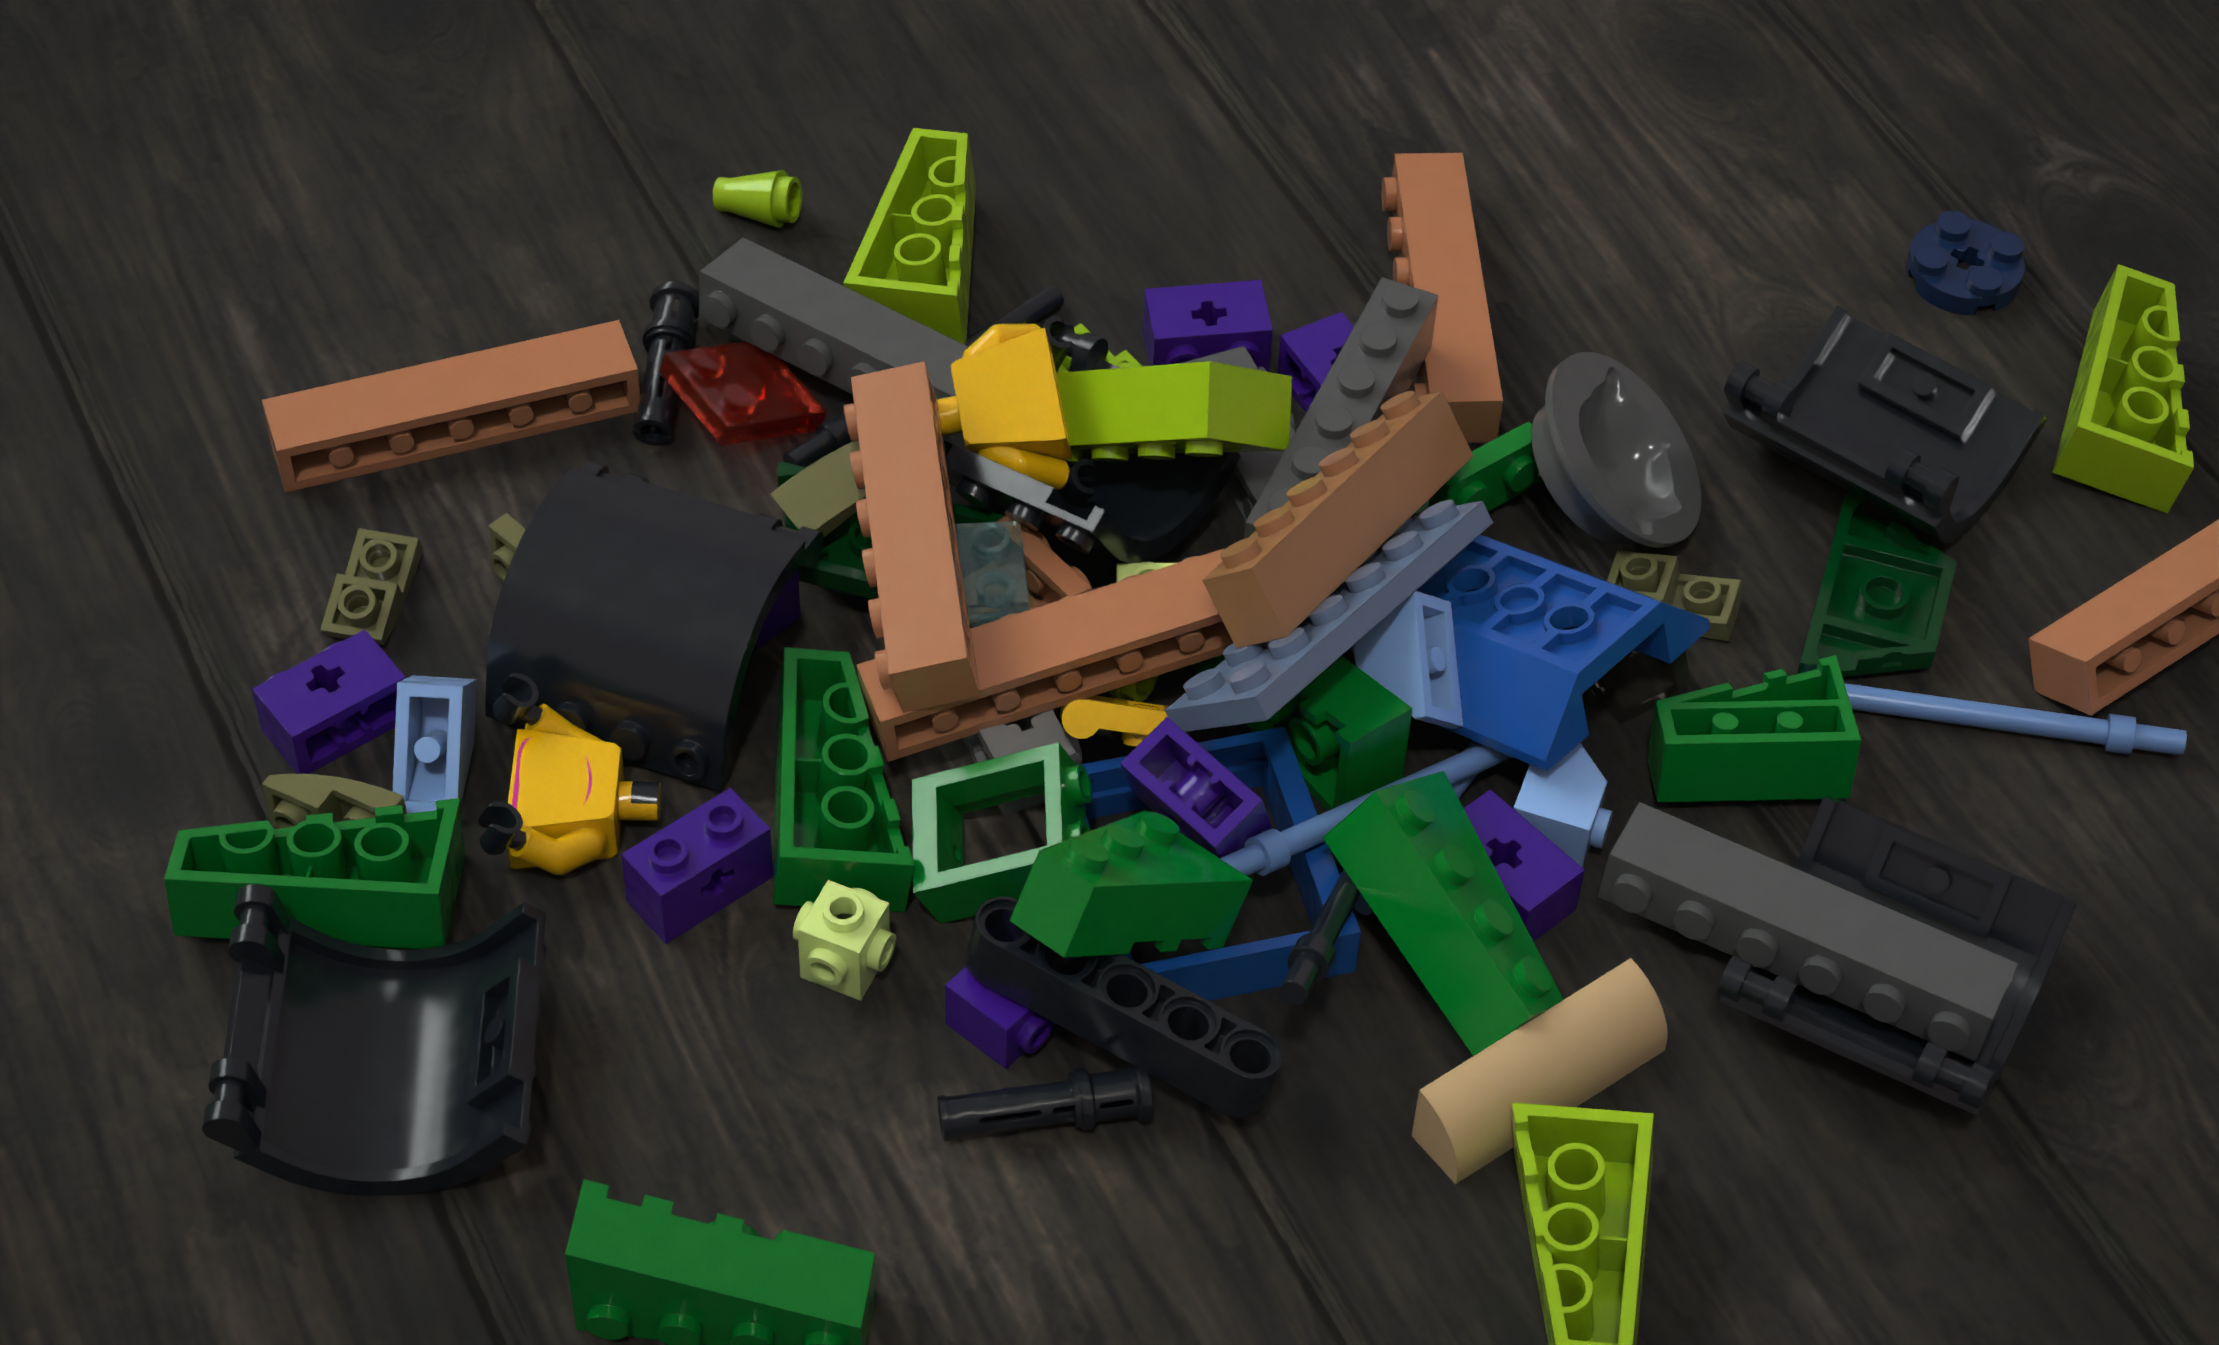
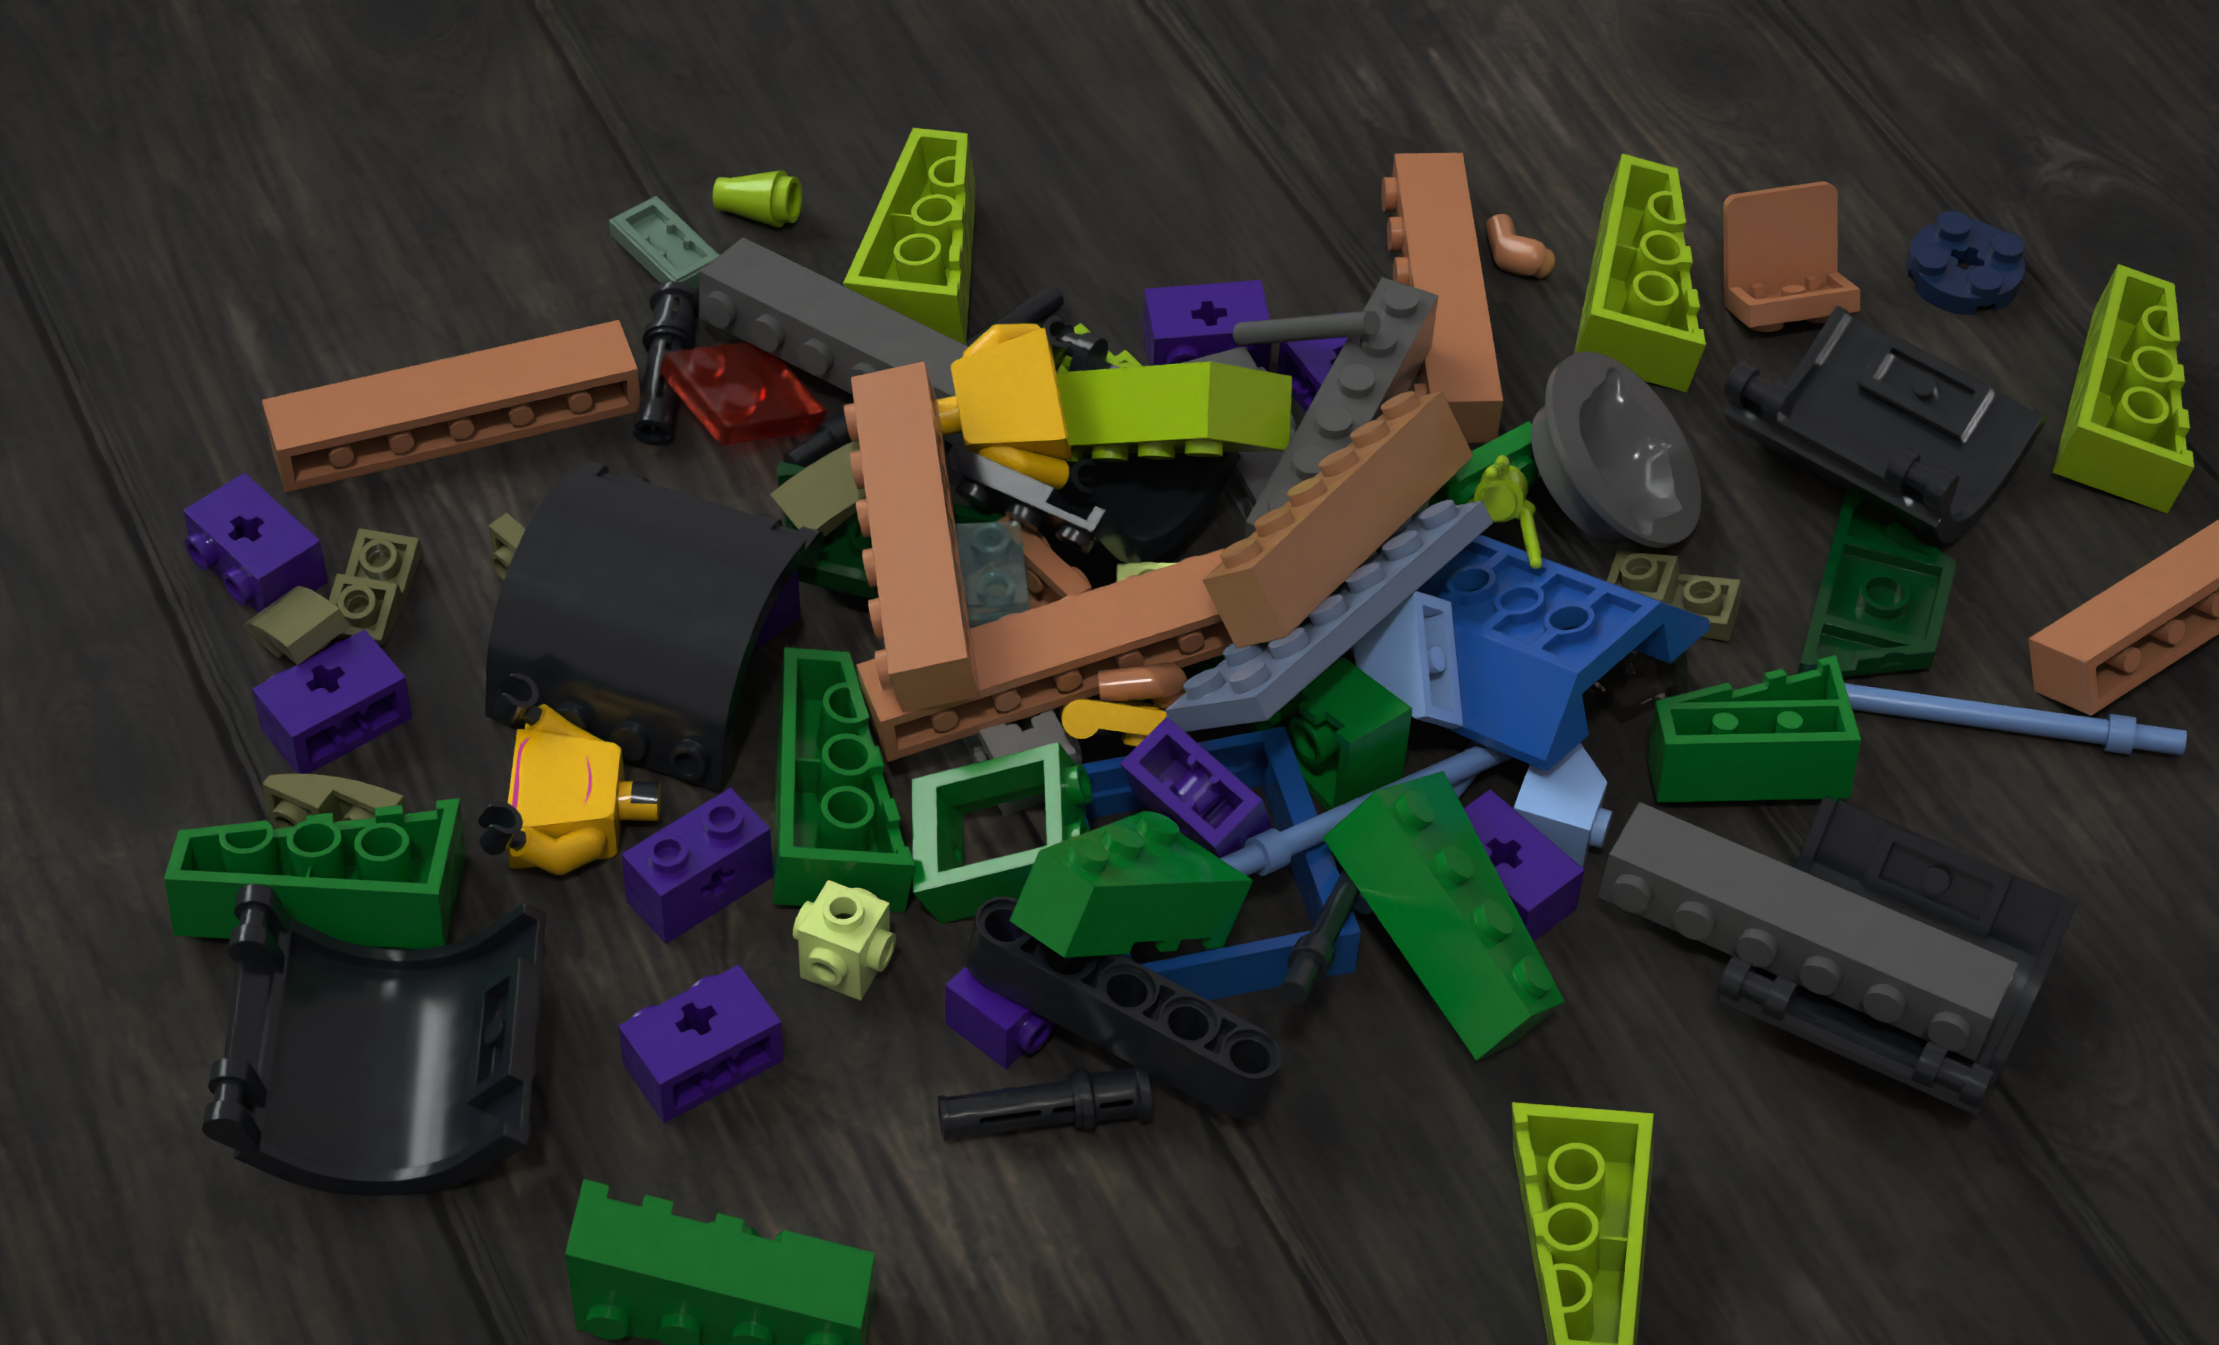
light blue slope [392,675,477,814] -> none
tan brick [1412,958,1668,1184] -> none
none -> dark purple brick [183,472,328,613]
none -> olive slope [243,586,350,665]
none -> sand green plate [609,196,720,289]
none -> dark purple brick [618,964,784,1123]
none -> nougat arm [1098,662,1188,709]
none -> dark grey bar [1233,311,1381,346]
none -> lime plant [1467,455,1542,569]
none -> nougat arm [1485,214,1556,279]
none -> lime wedge [1574,153,1706,393]
none -> nougat bracket [1723,181,1860,332]

